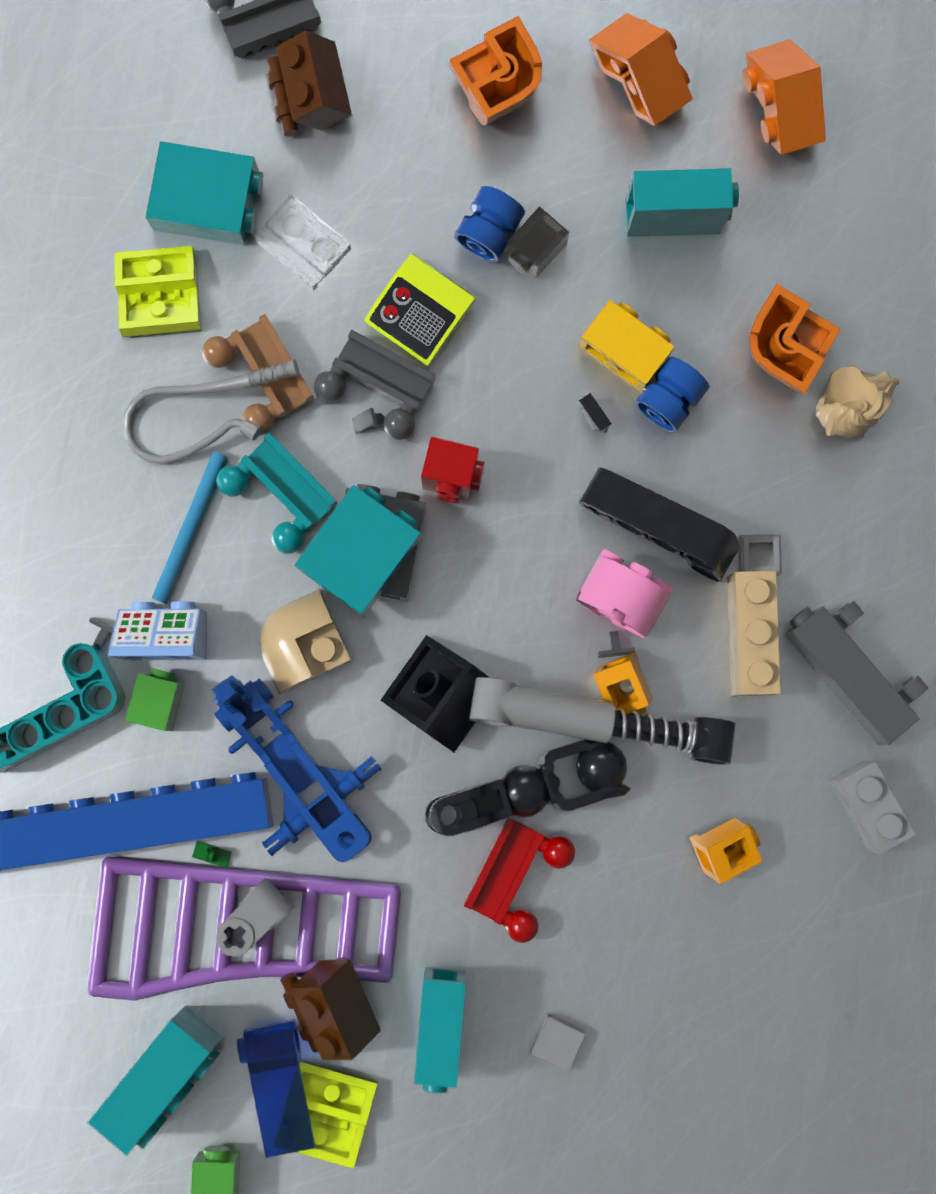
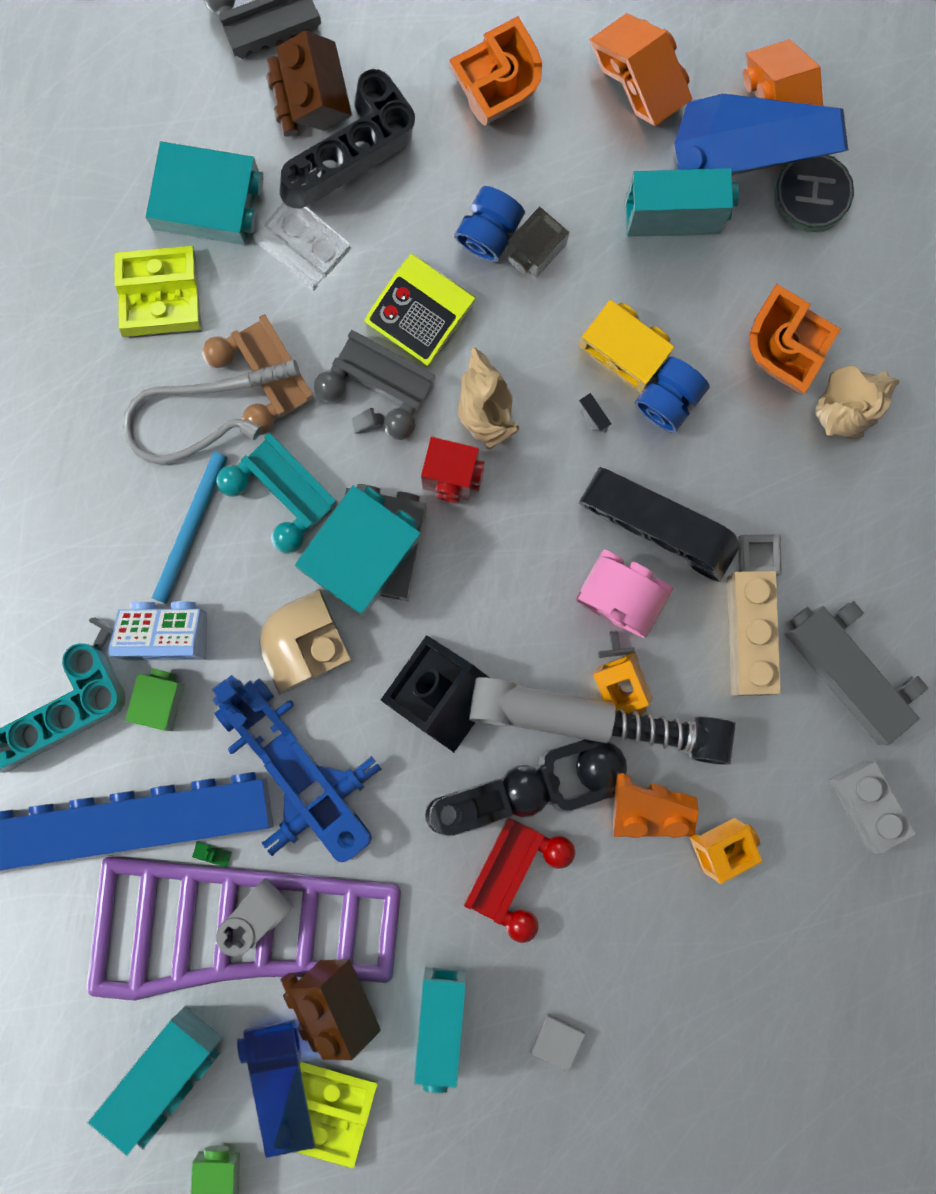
none -> black beam [280,69,415,209]
none -> tan hair [458,348,519,450]
none -> orange wing [612,773,699,838]
none -> blue wedge [674,94,849,175]
none -> black tile [774,155,854,232]

